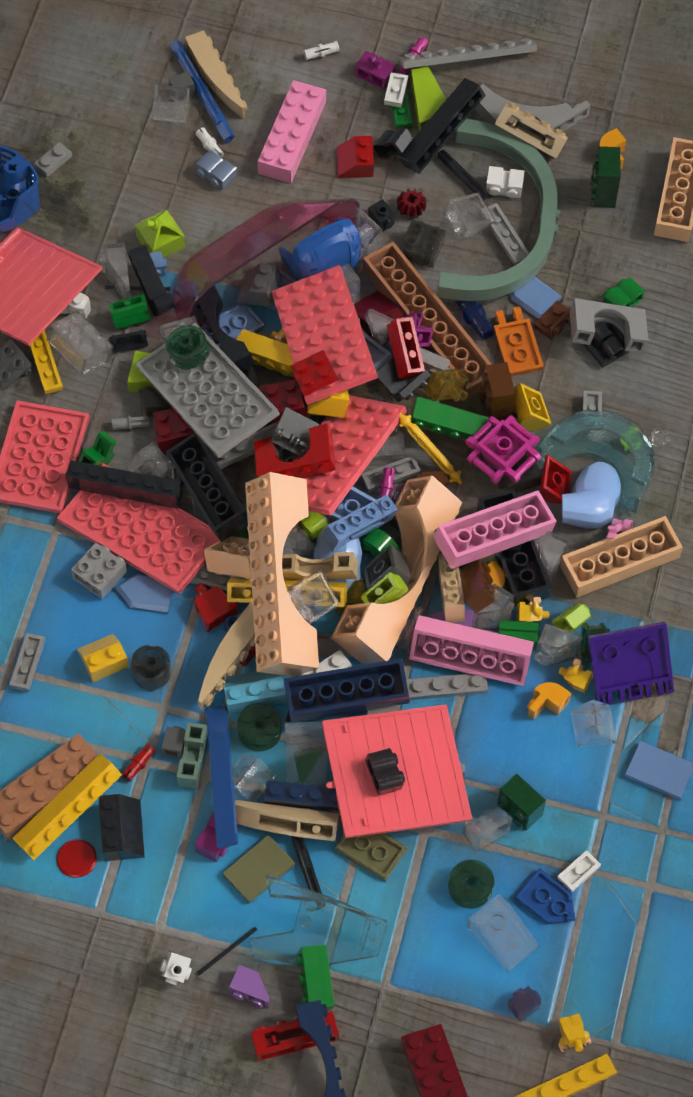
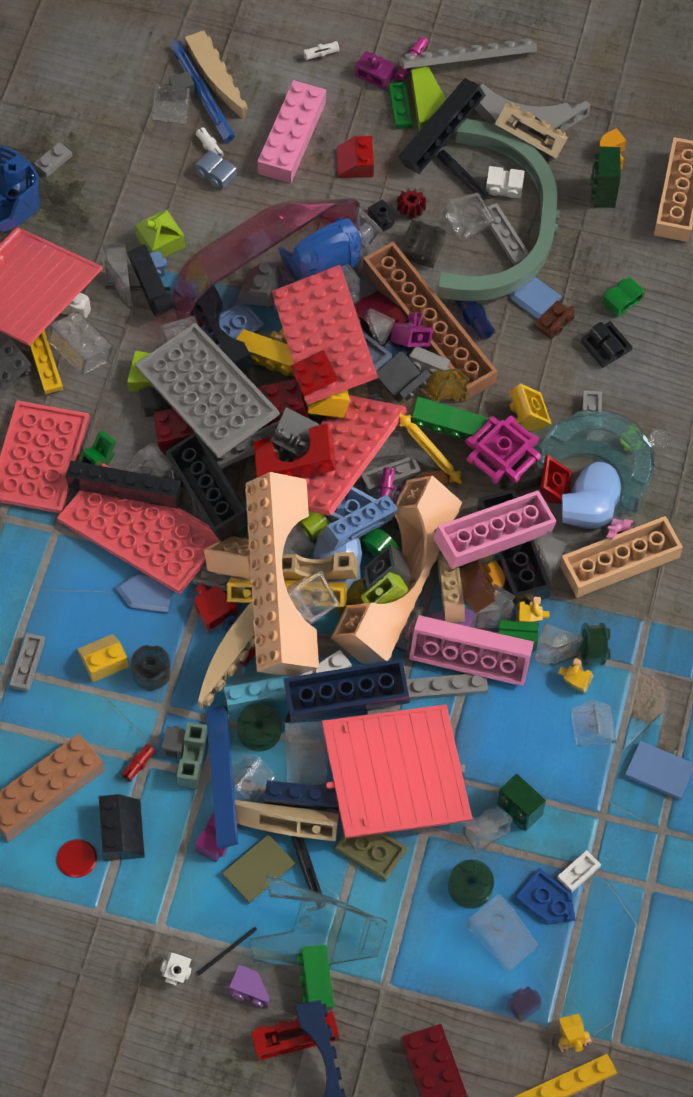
yellow brick [12,753,122,860] -> none
light grey brick [71,543,127,599] -> none
green brick [109,294,151,329] -> none
black hinge [109,329,148,353] -> none
light grey axle [112,415,150,431] -> none
clear green wheel [165,325,210,370] -> none
clear green slope [293,746,325,784] -> none
black brick [365,748,405,796] -> none
black brick [373,128,413,157] -> none
white plate [384,73,408,107] -> none
red brick [386,317,425,379] -> none
reddish brown brick [479,362,515,421] -> none
orange tile [493,306,544,376] -> none
light orange brick [527,682,571,720] -> none
lime brick [552,603,591,635] -> none
light grey arch [570,298,649,354] -> none
dark purple hinge [588,622,674,707] -> none

